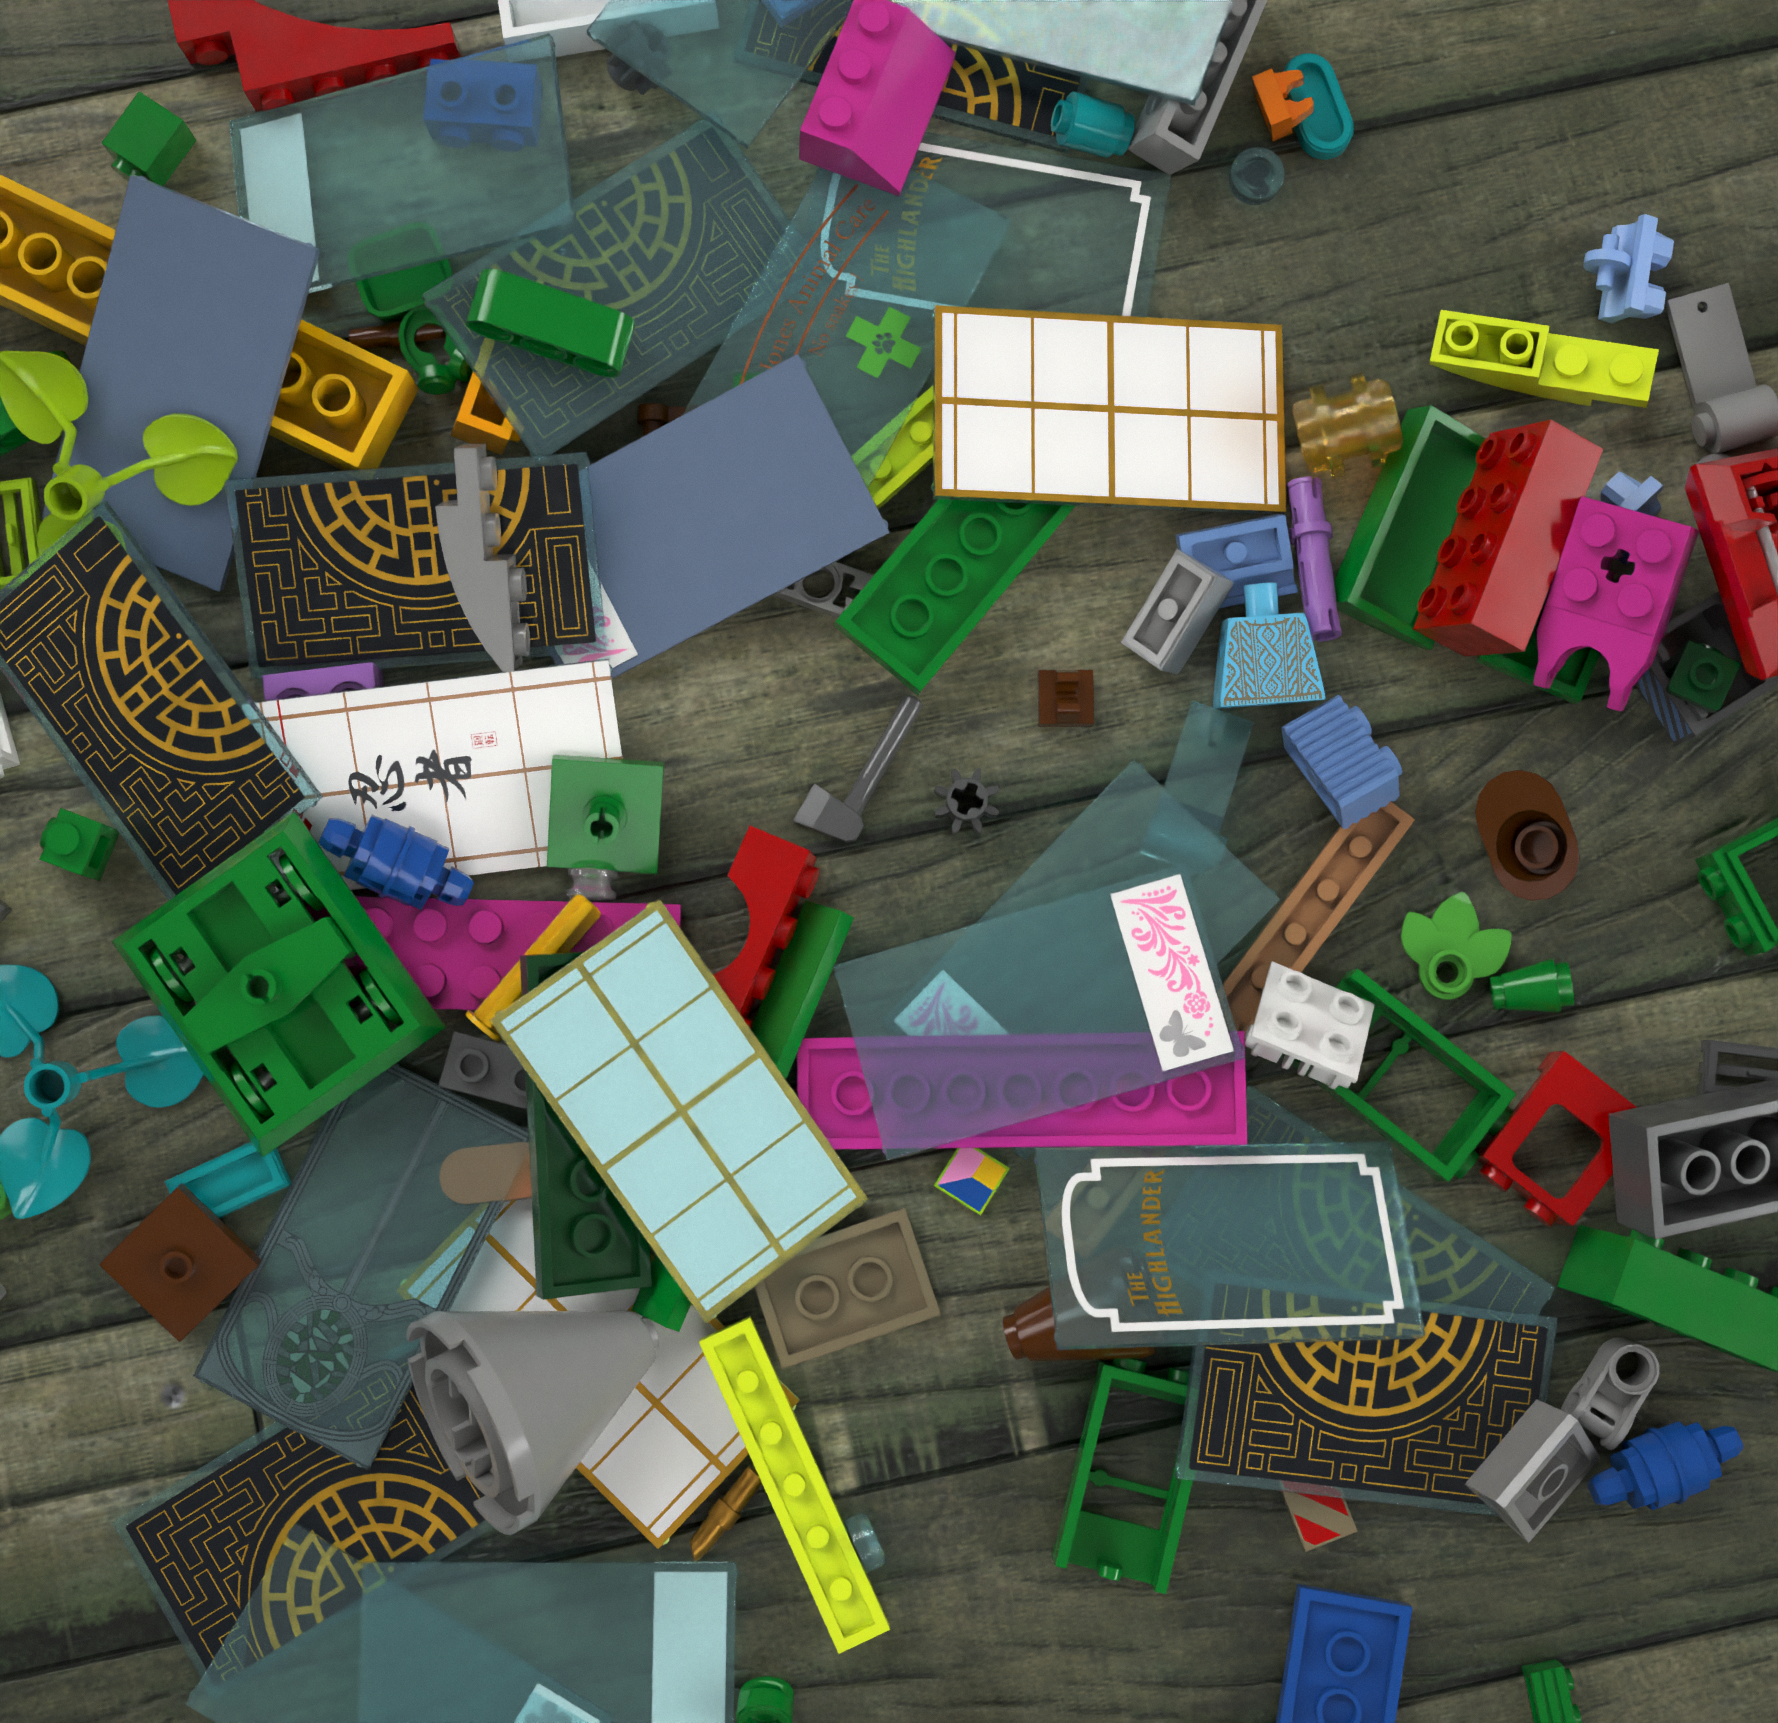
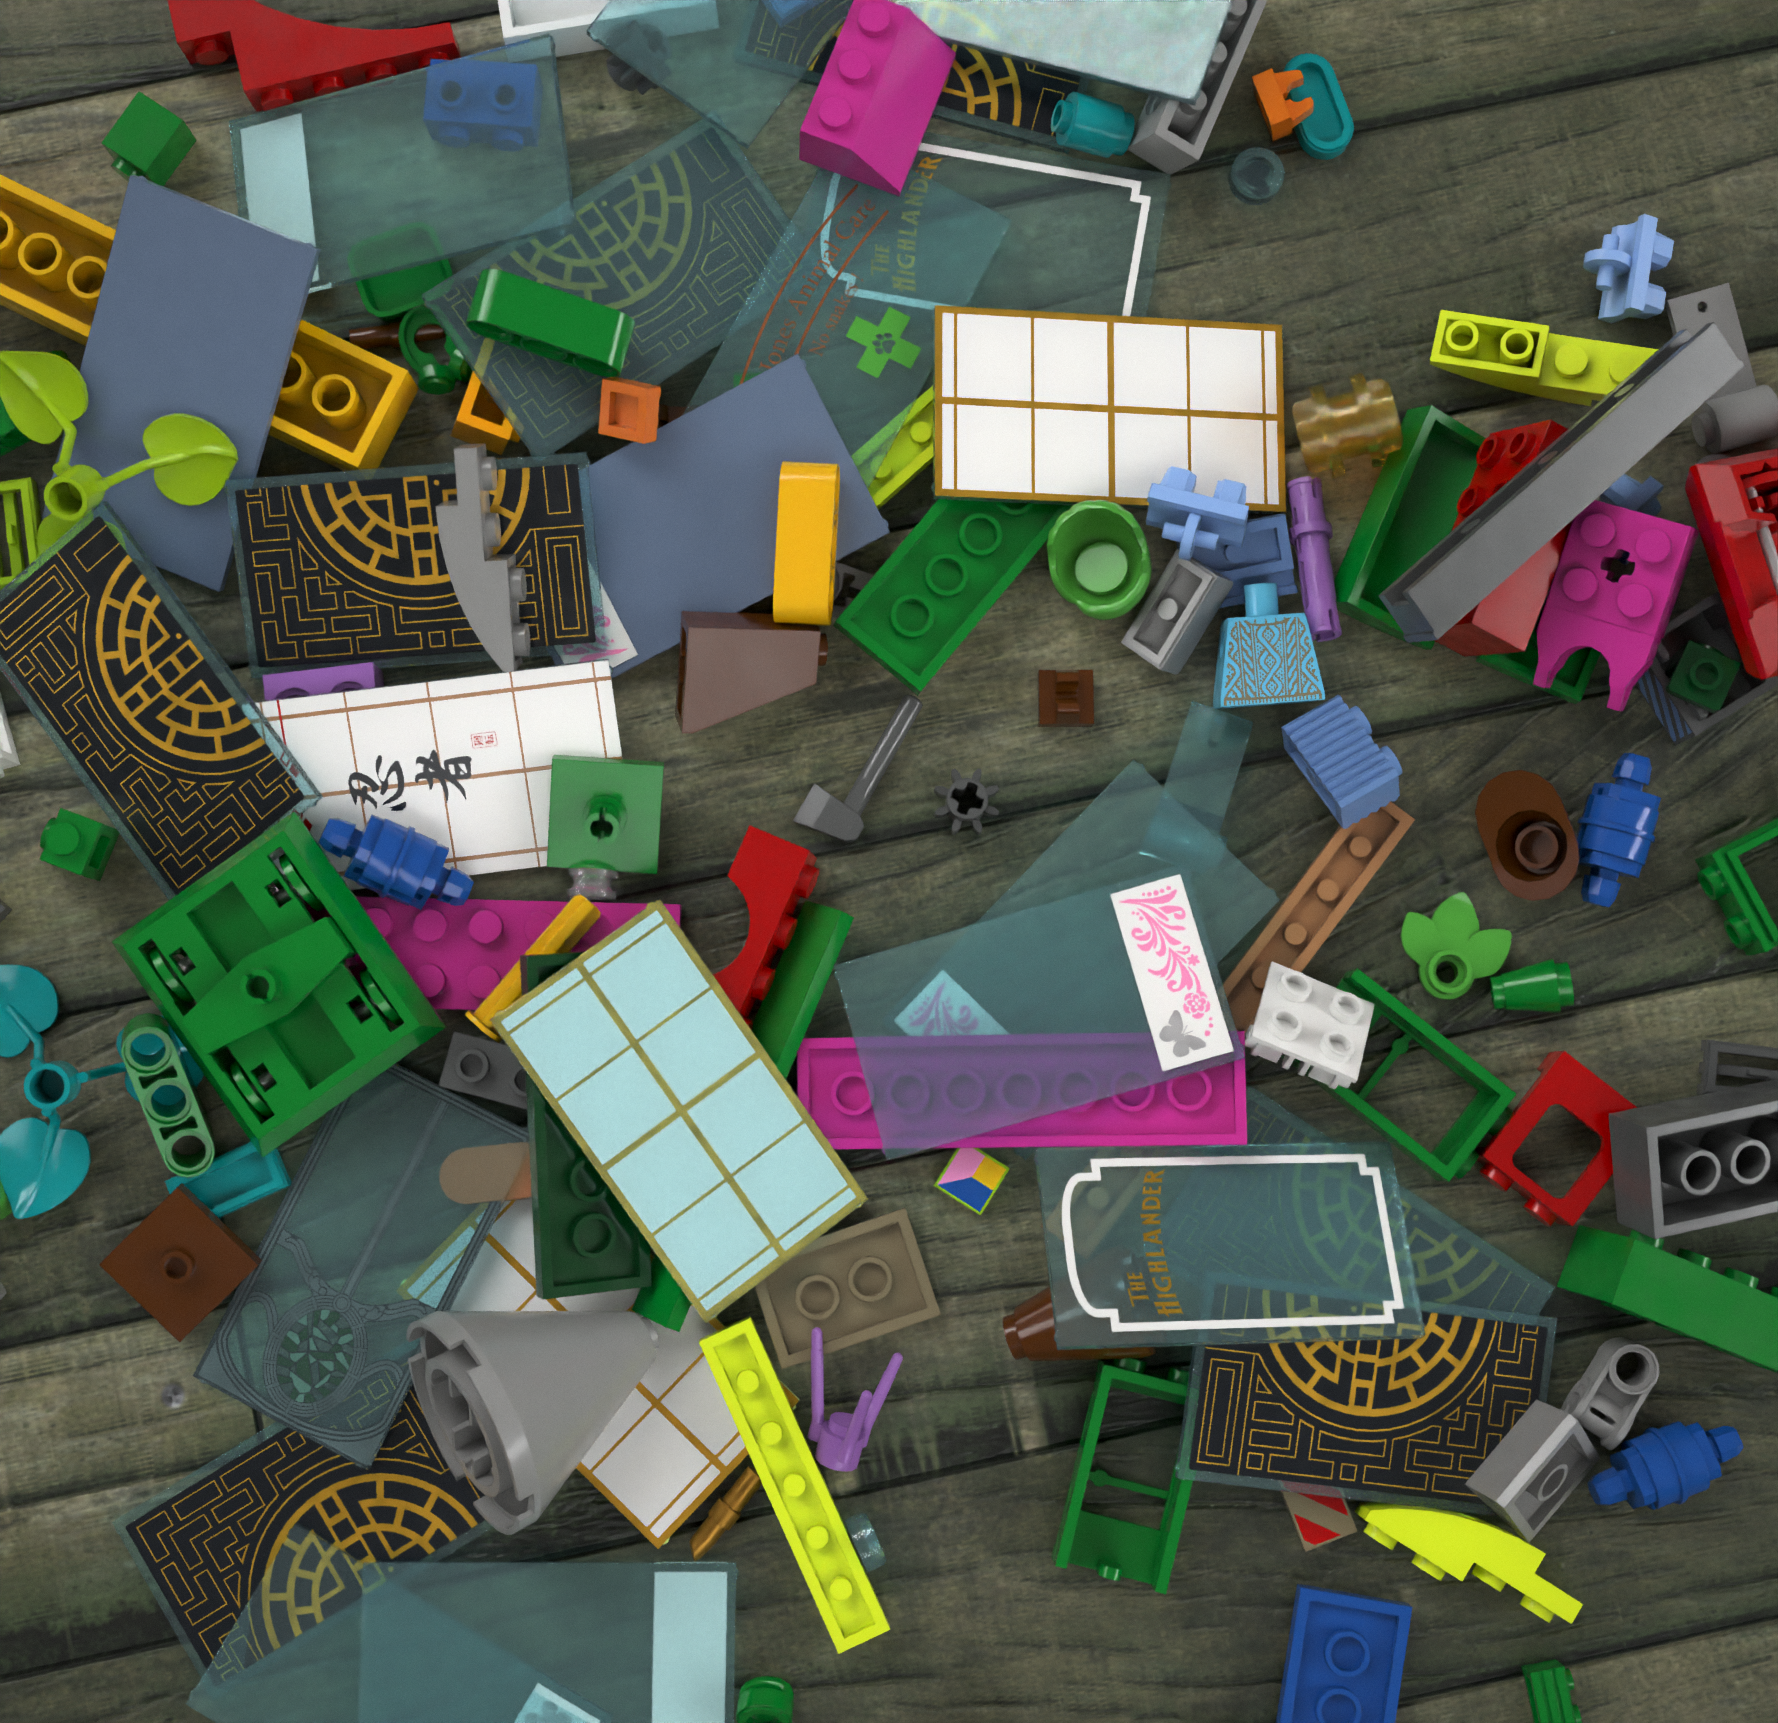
none -> green beam [121,1013,215,1178]
none -> orange tile [598,377,661,444]
none -> reddish brown slope [675,611,828,733]
none -> yellow beam [773,461,840,626]
none -> medium lavender plant [807,1327,903,1472]
none -> bright green piece [1047,500,1152,620]
none -> light blue hips [1146,466,1249,561]
none -> neon yellow slope [1355,1501,1583,1624]
none -> dark grey tile [1378,322,1745,643]
none -> blue piece [1576,753,1661,908]

